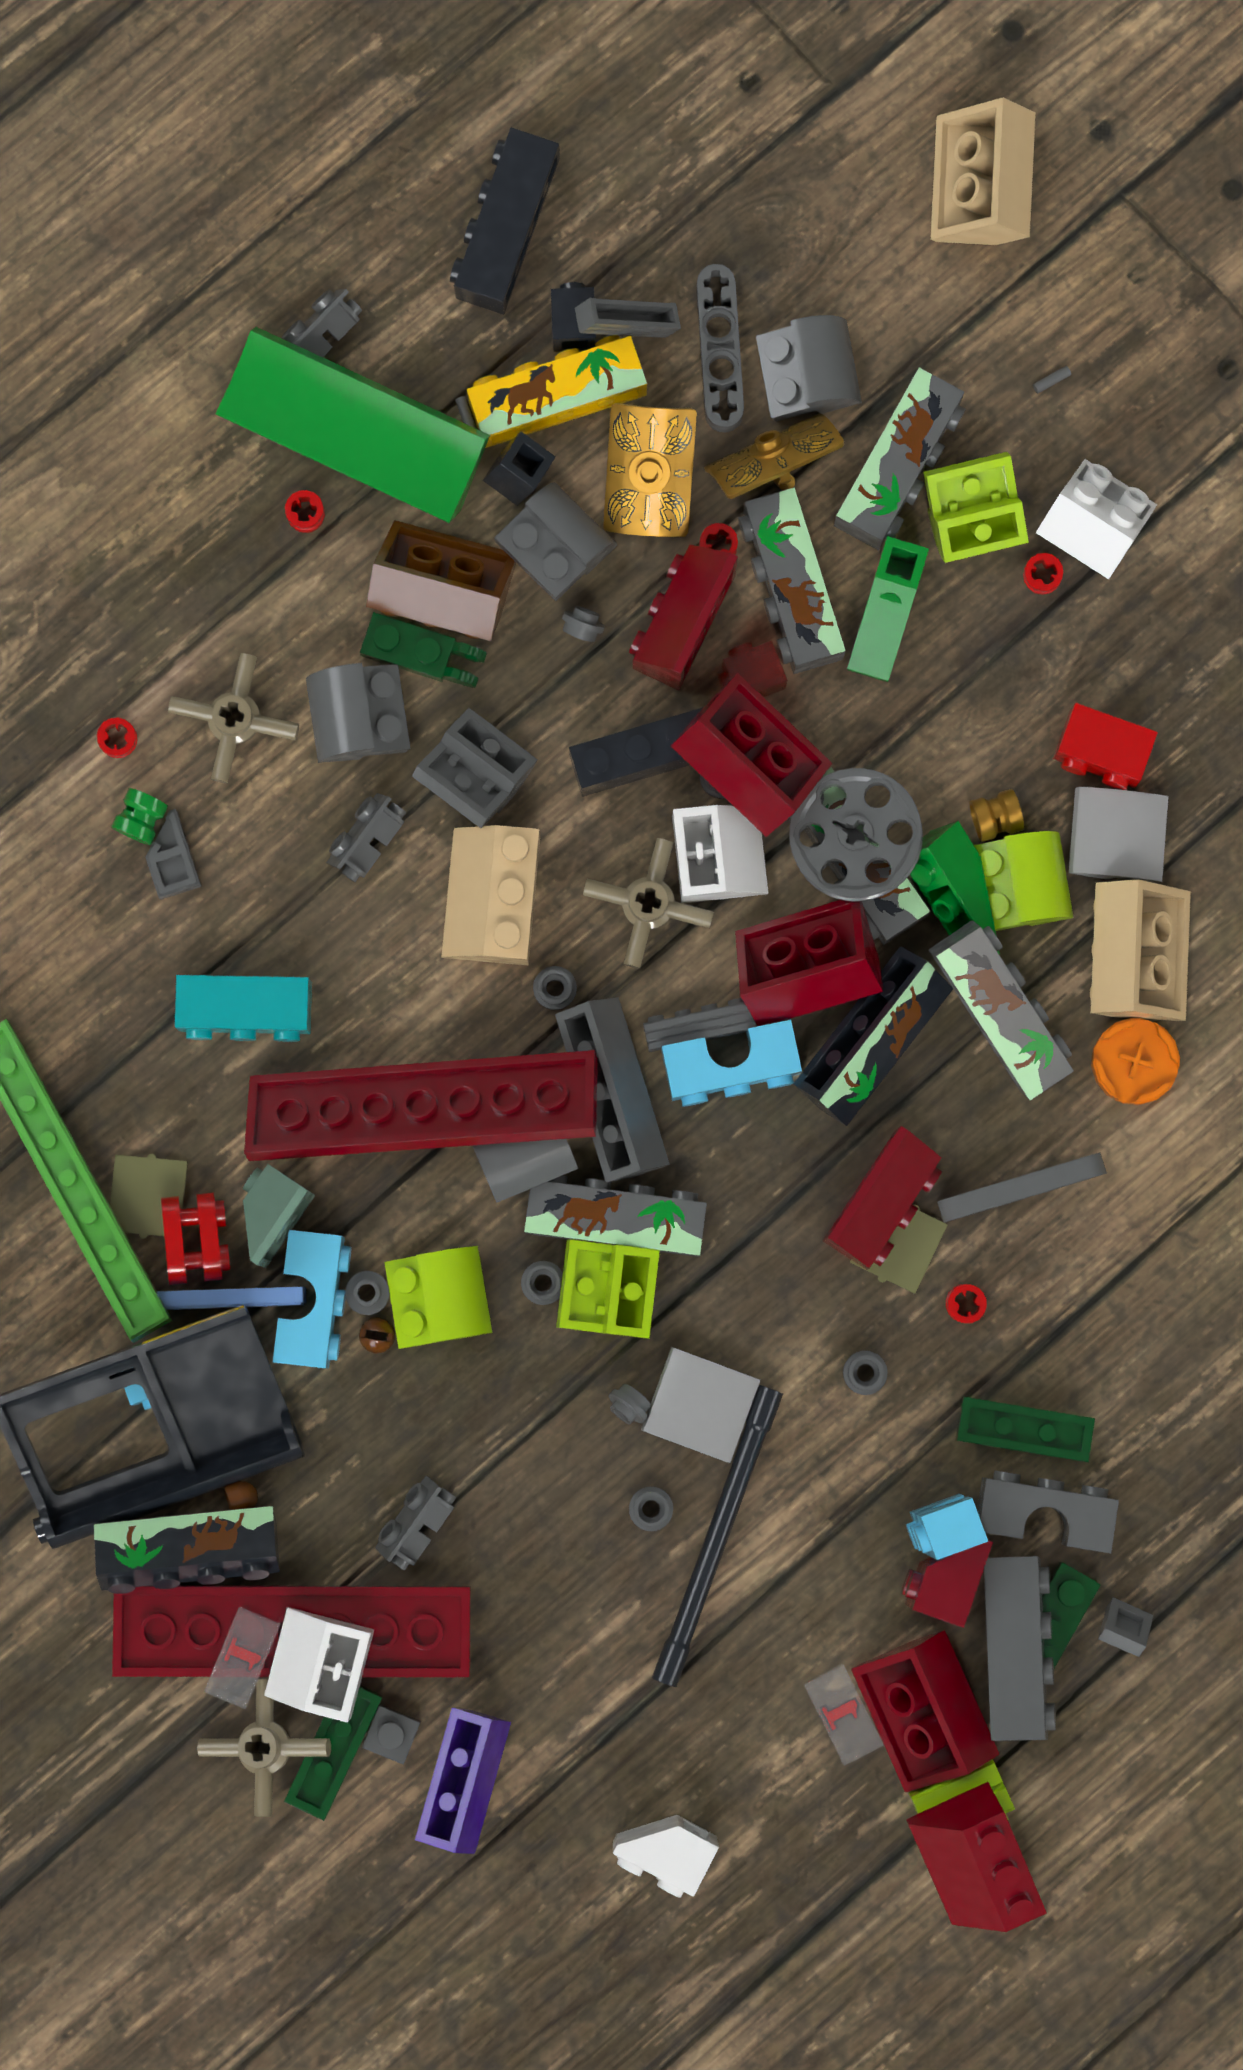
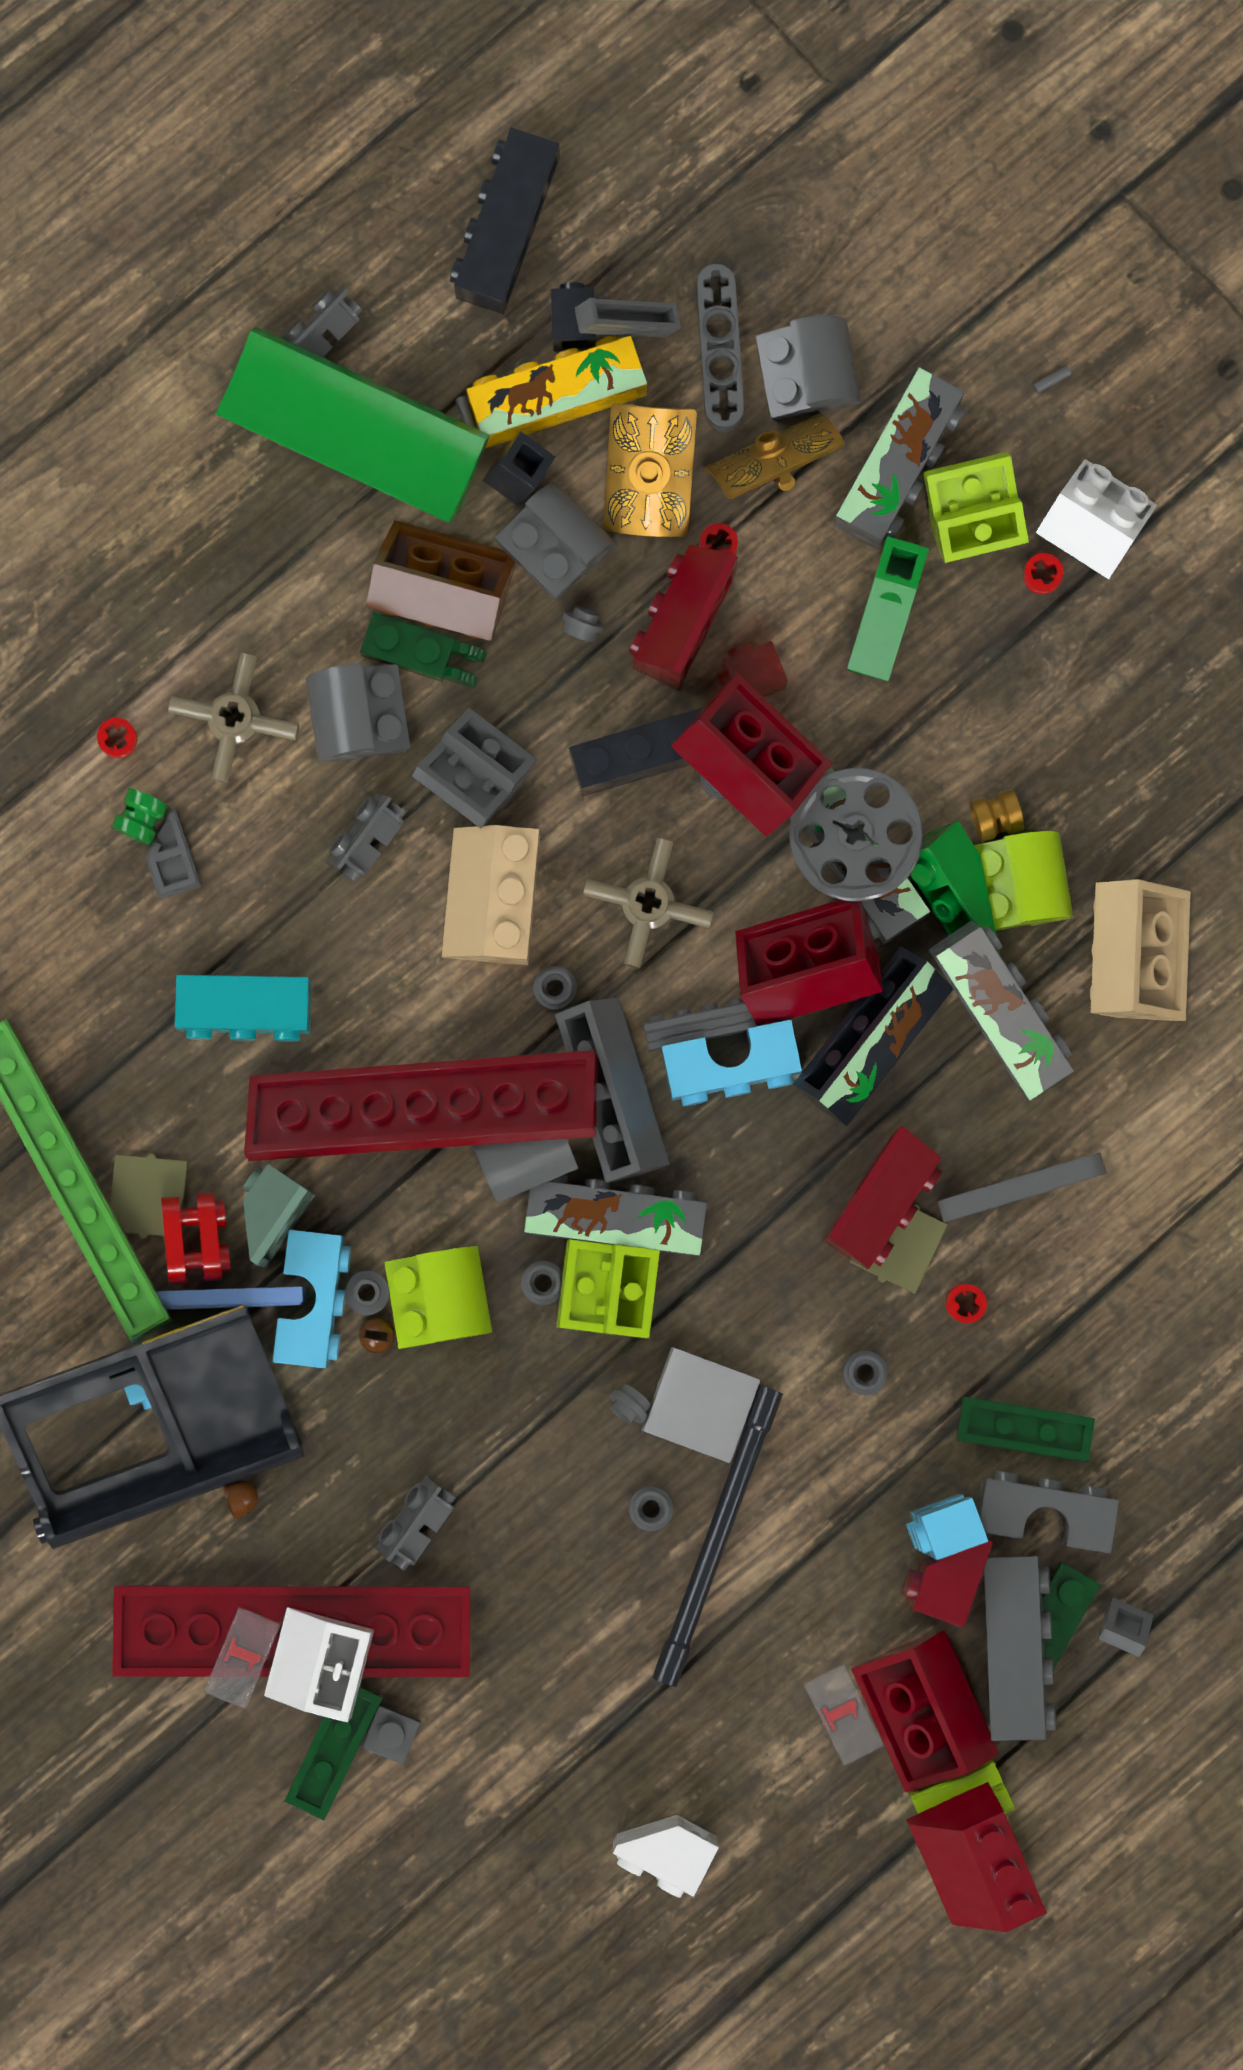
brick [94,1506,280,1594] -> none
dark tan bar [197,1679,331,1816] -> none
red bush [285,490,325,533] -> none
dark purple brick [415,1707,511,1854] -> none
white slope [672,805,768,903] -> none
brick [738,487,846,674] -> none
tan slope [931,97,1036,245] -> none
red brick [1053,703,1158,790] -> none
light grey slope [1069,787,1169,883] -> none
orange tile [1091,1017,1180,1105] -> none

